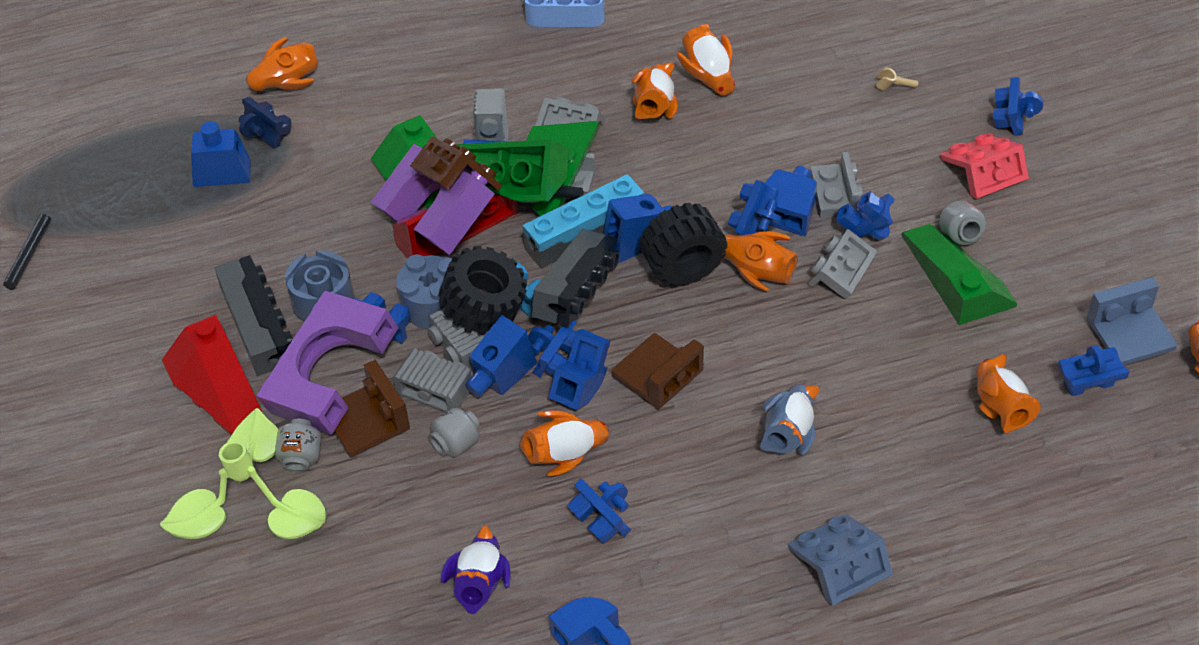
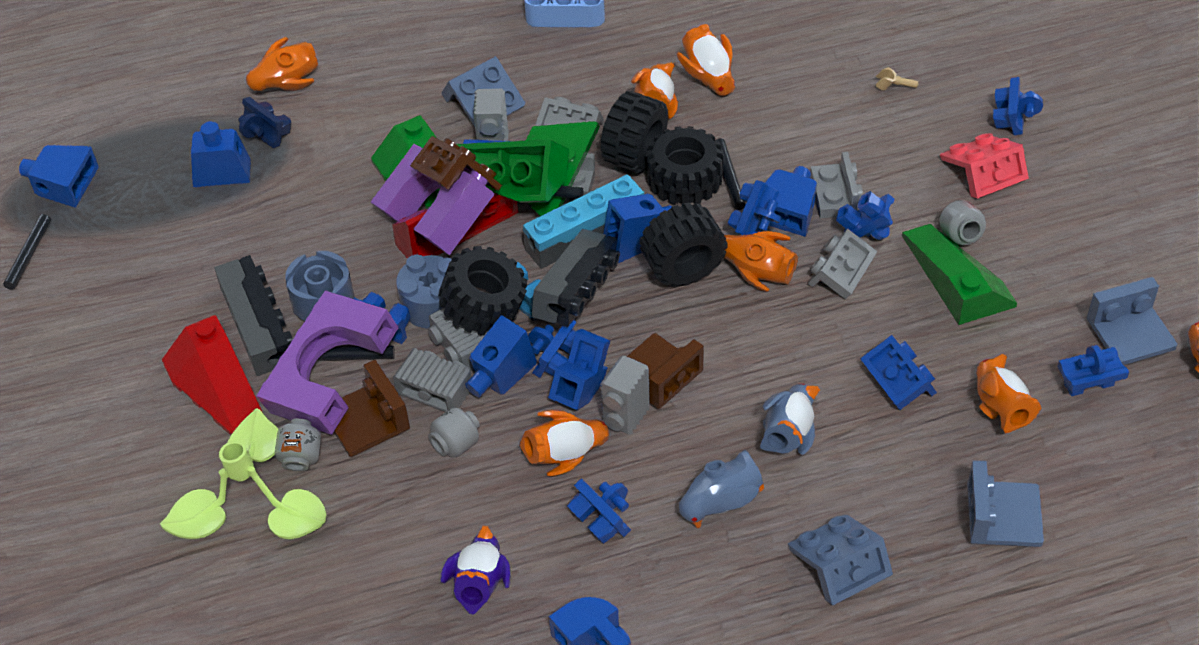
none -> blue torso [19,145,99,207]
none -> black bar [317,346,395,361]
none -> sand blue bracket [441,56,525,127]
none -> light grey brick [600,355,650,435]
none -> black tyre [601,91,668,173]
none -> black tyre [647,126,723,205]
none -> sand blue animal [679,450,764,528]
none -> black bar [715,138,746,210]
none -> blue bracket [860,335,937,410]
none -> sand blue bracket [967,460,1044,547]

